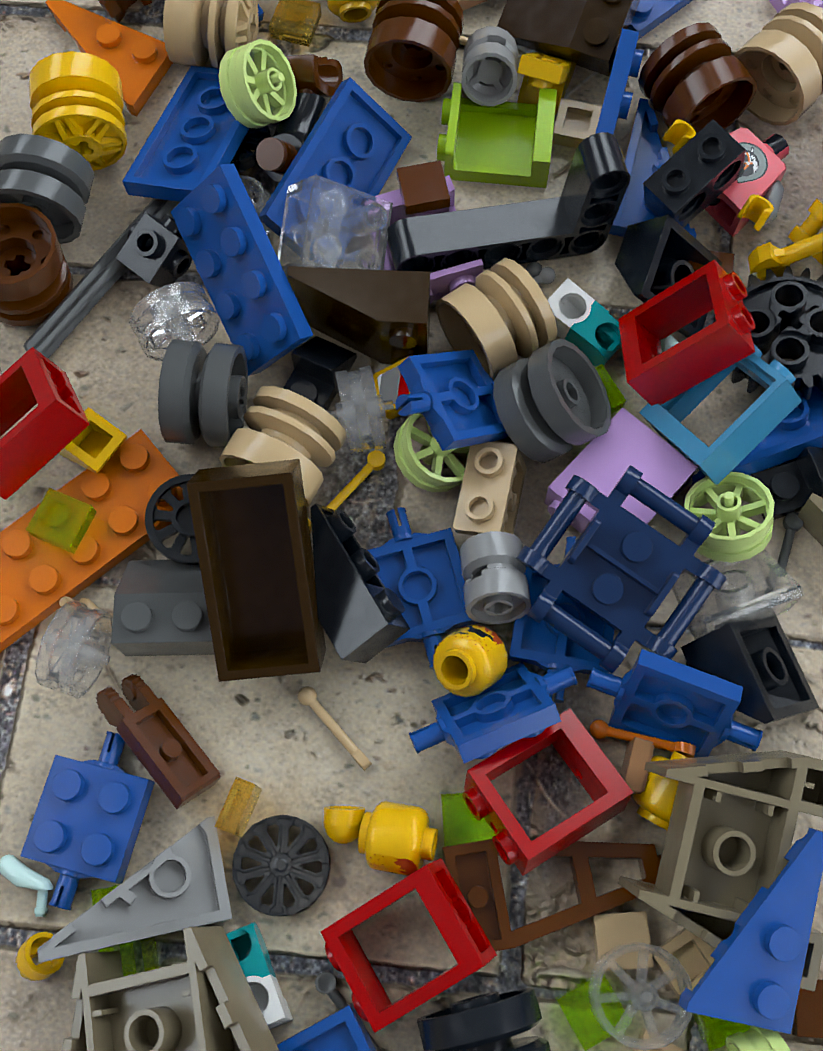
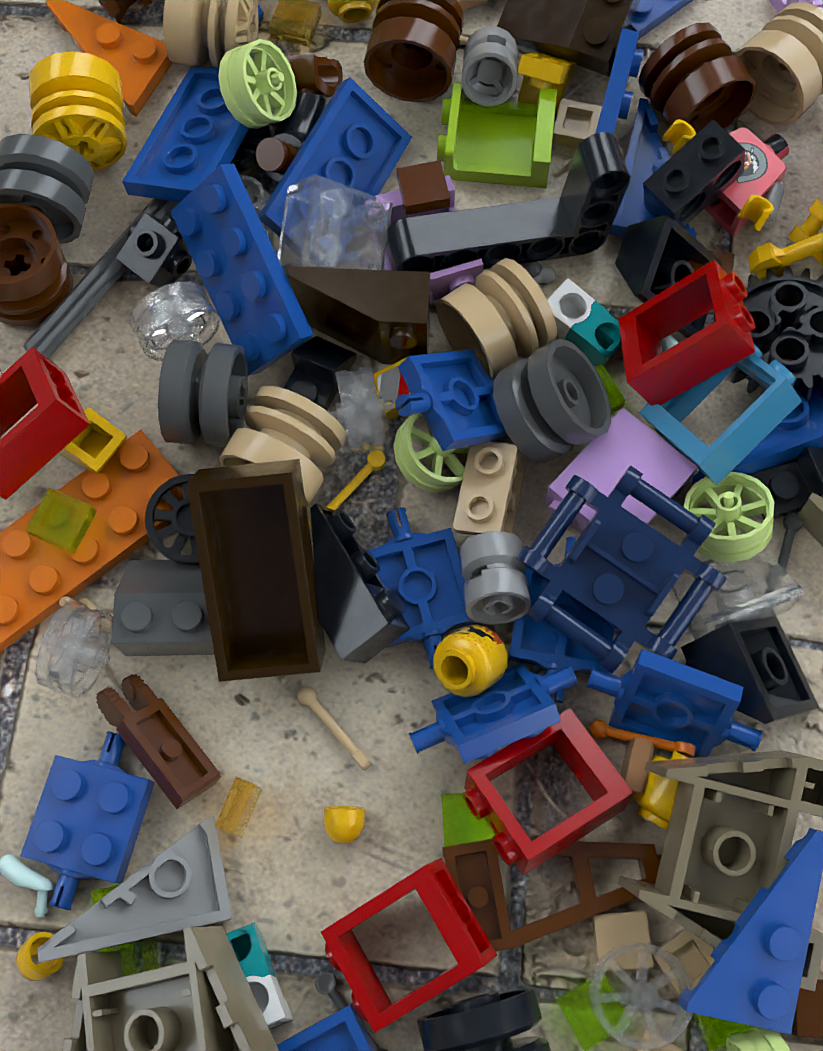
black wheel [232,815,331,917] -> none
yellow head [358,801,438,876] -> none

